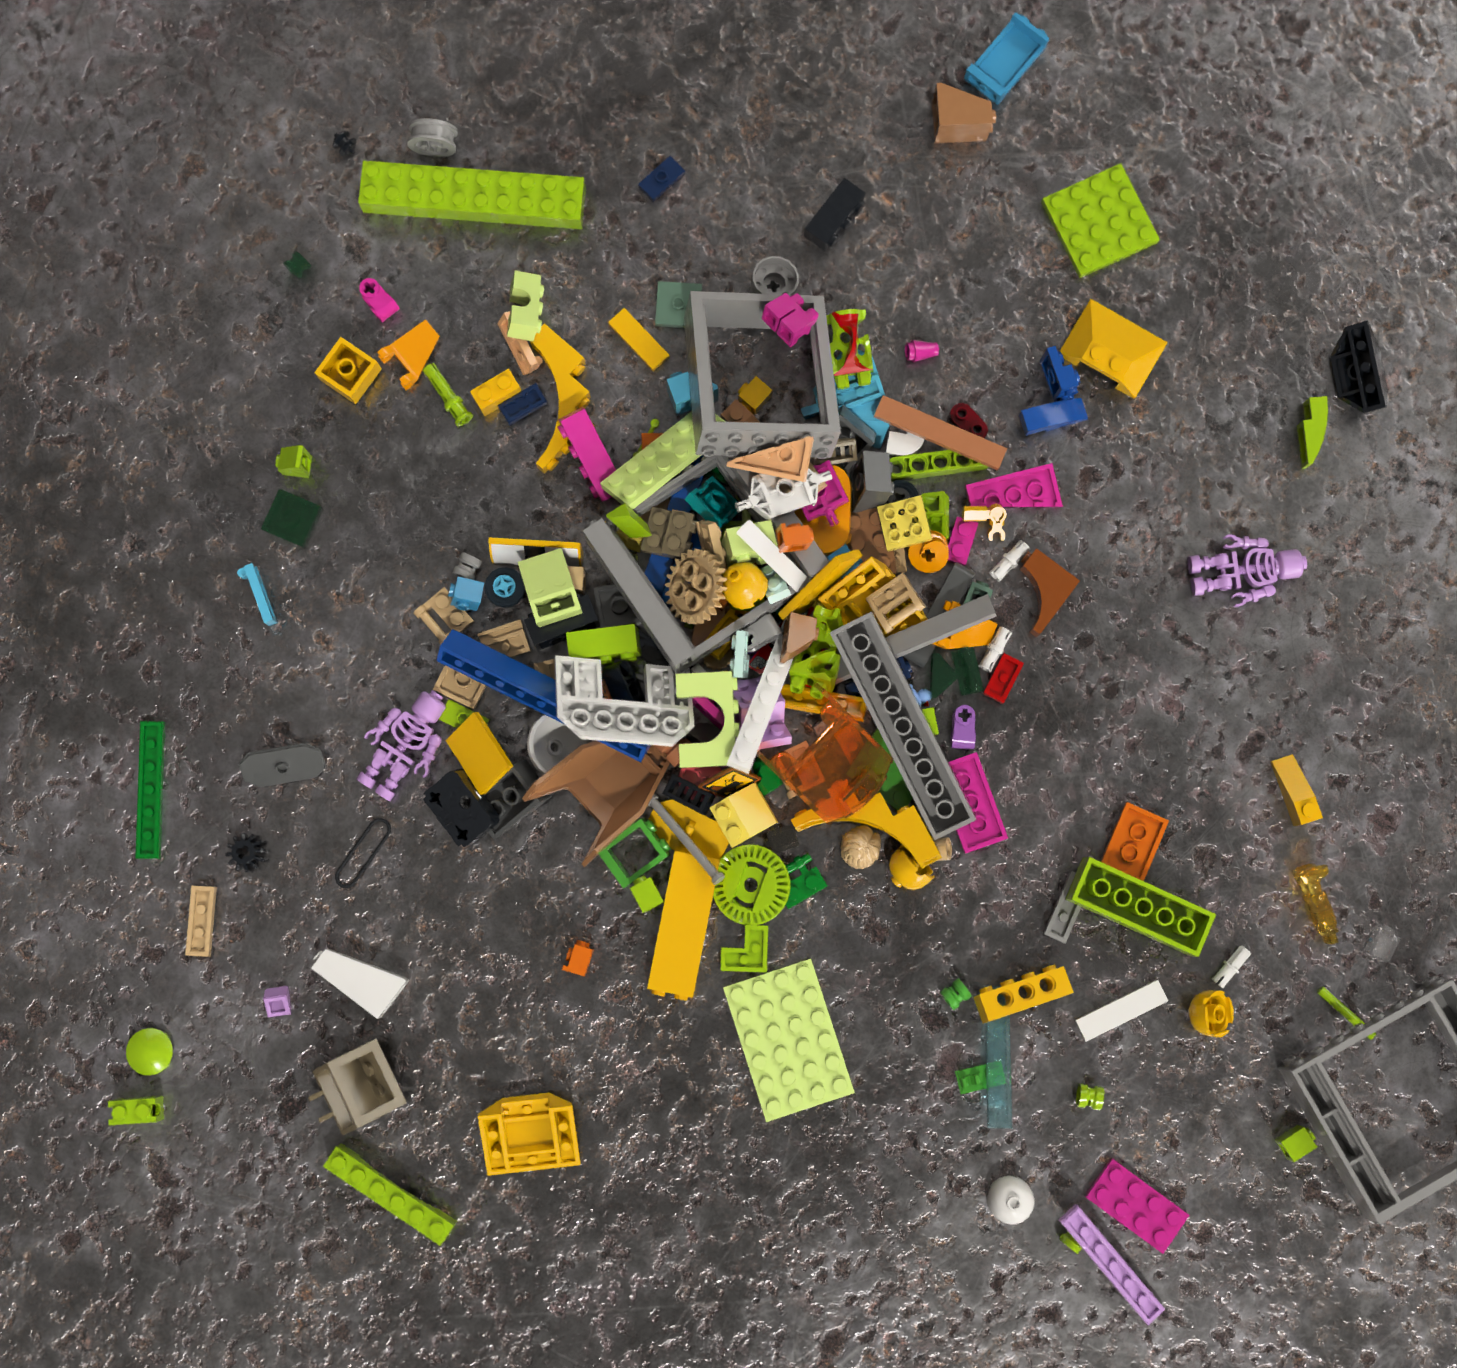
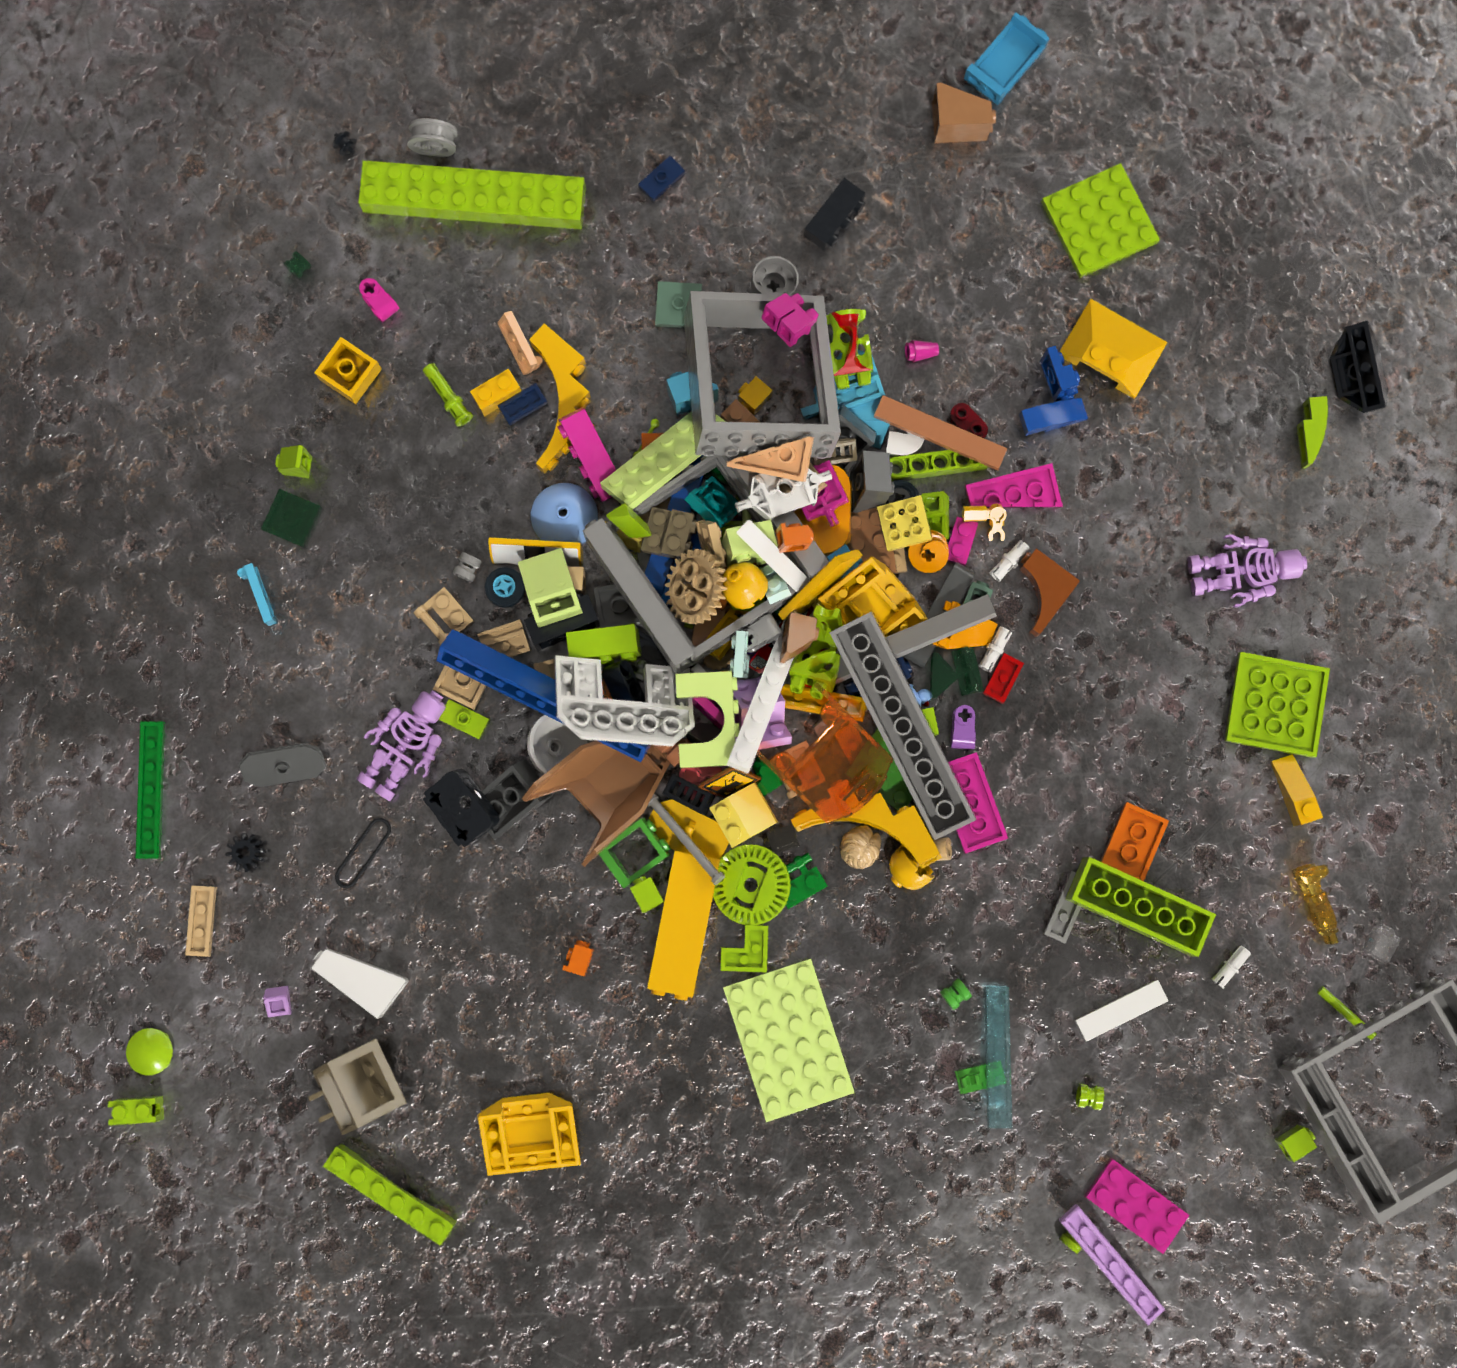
light orange flag [377,319,440,390] -> none
yellow tile [445,712,513,795] -> none
dark azure brick [448,576,484,611] -> none
yellowish green arch [507,270,544,341] -> none
yellow tile [608,308,670,372] -> none
tan plate [865,573,926,633] -> none
yellow brick [973,964,1074,1024] -> none
white cylinder [986,1175,1035,1225] -> none
yellow cylinder [1188,990,1234,1037] -> none
none -> light blue dish [531,483,598,545]
none -> lime plate [1224,652,1330,758]

